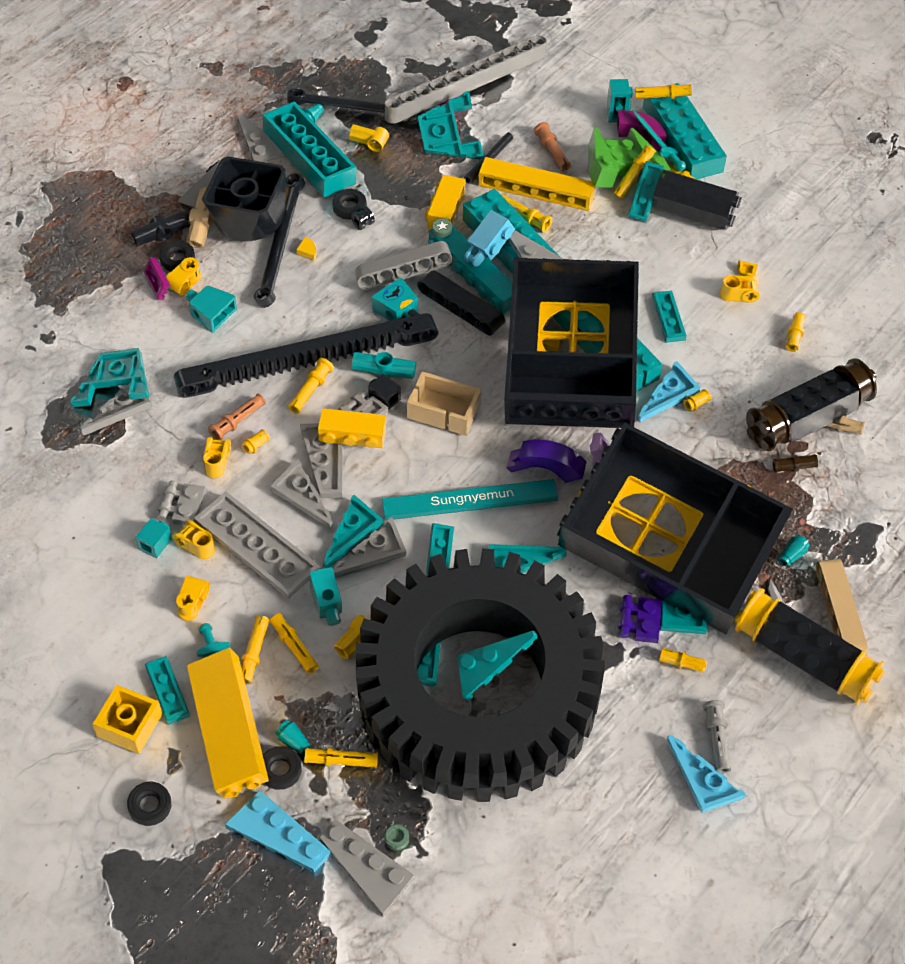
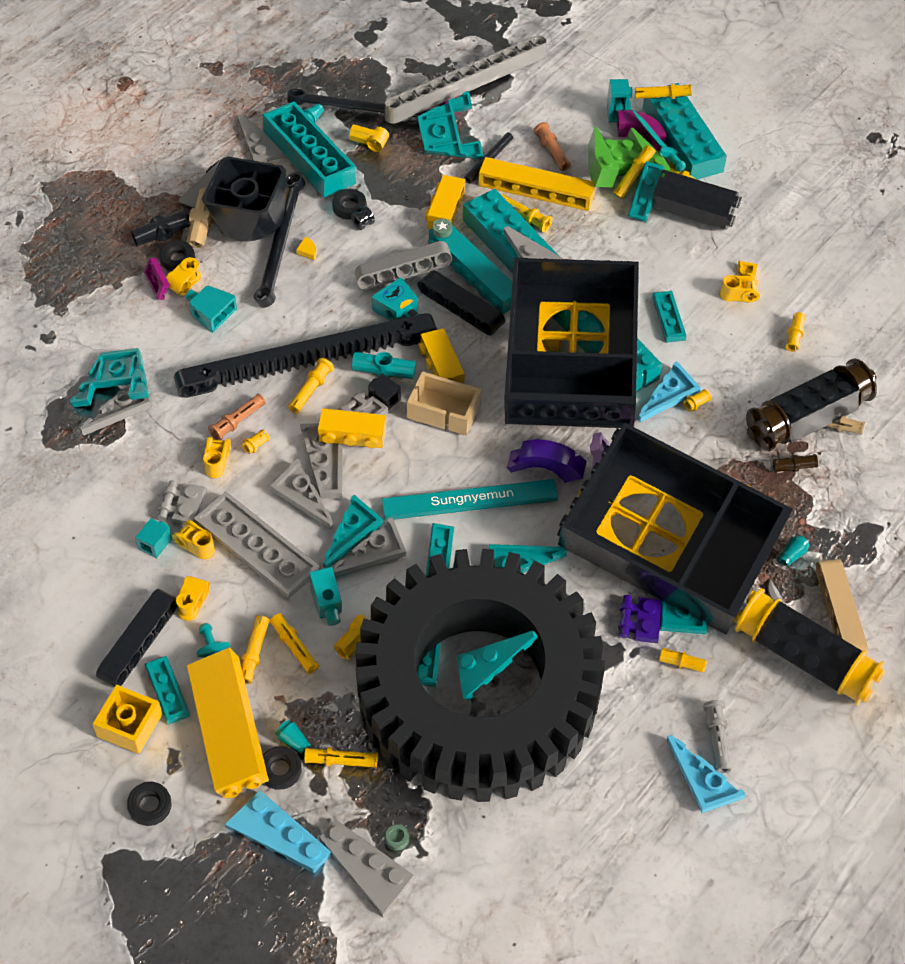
medium azure brick [464,210,515,267] -> none
none -> black beam [96,589,178,687]
none -> yellow brick [418,328,465,384]

